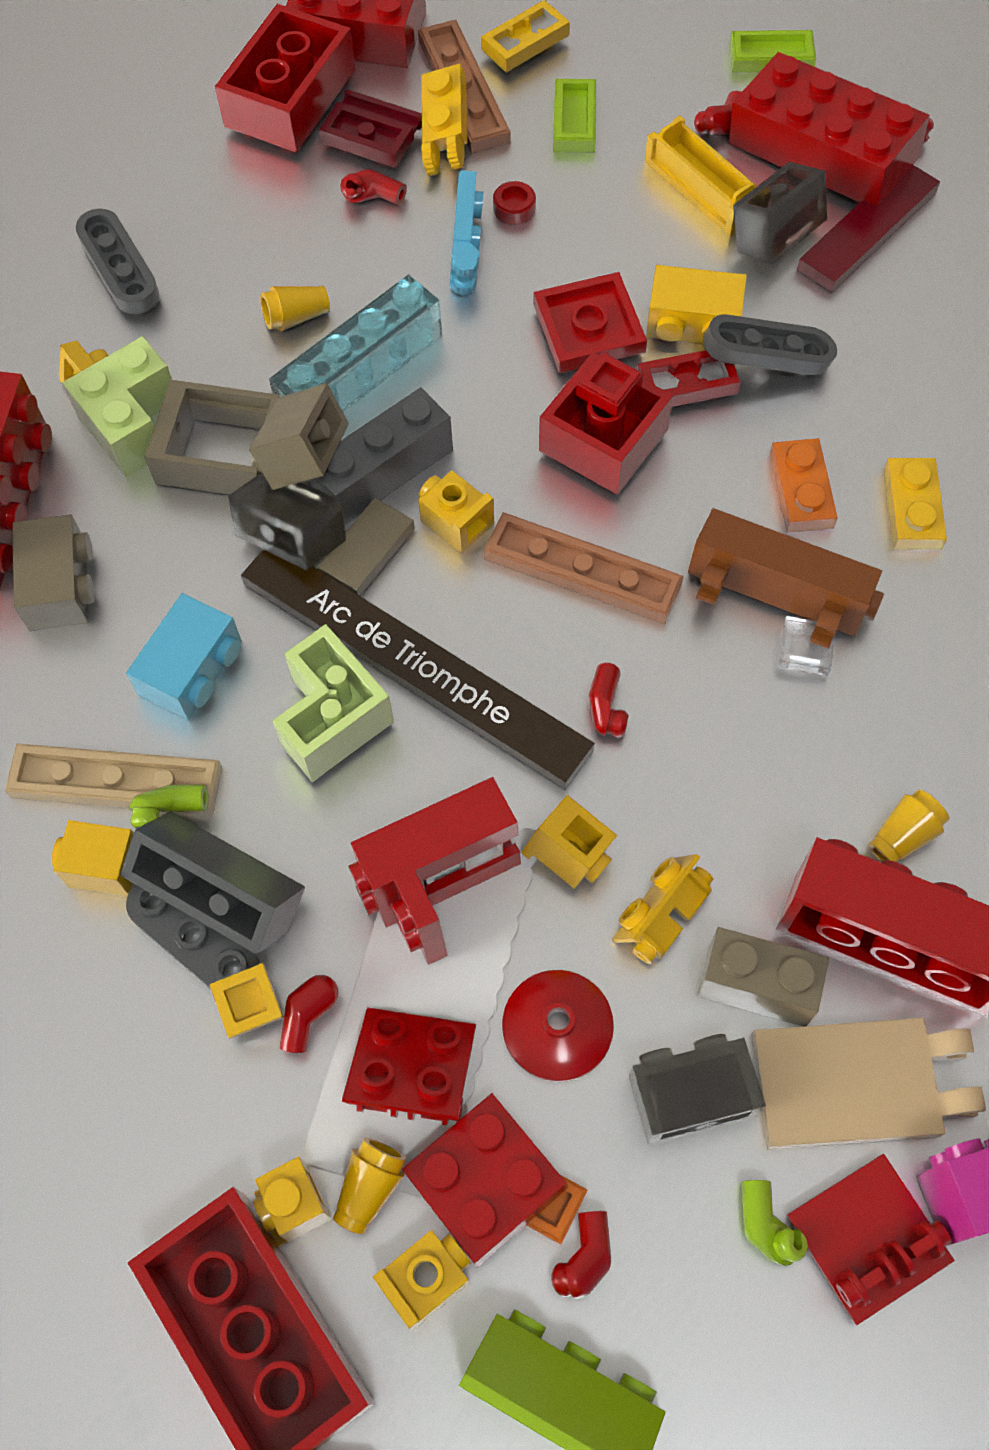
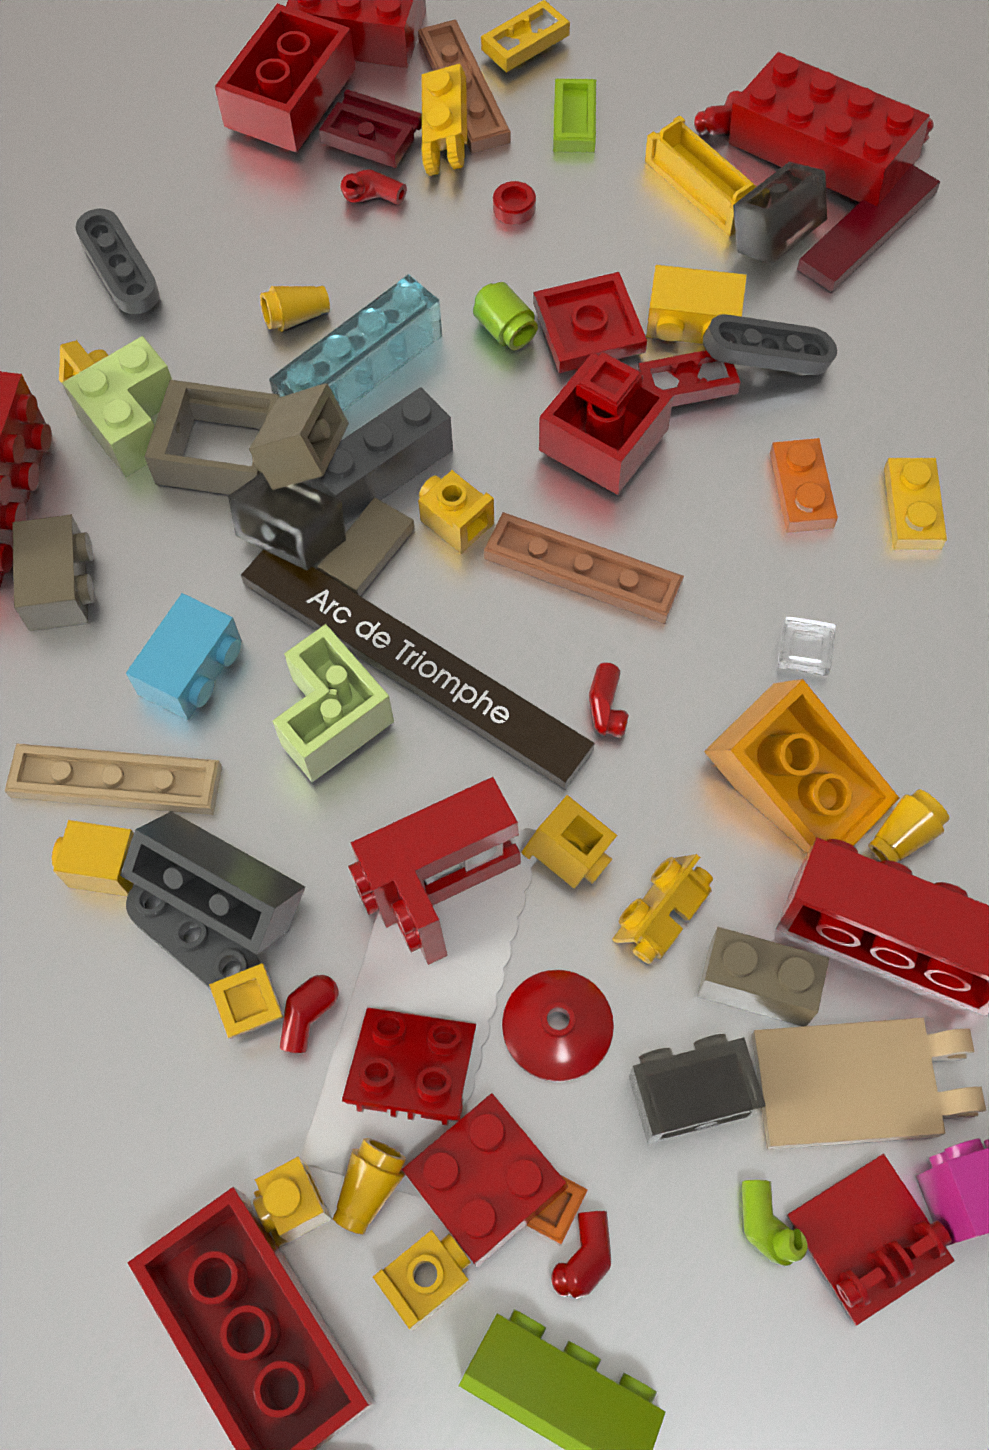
lime arm [128,785,209,829] -> none
medium azure hinge [449,170,484,296] -> none
dark orange brick [688,508,884,649] -> none
lime tile [729,30,816,72] -> none
none -> lime brick [473,282,538,350]
none -> light orange slope [704,679,900,854]

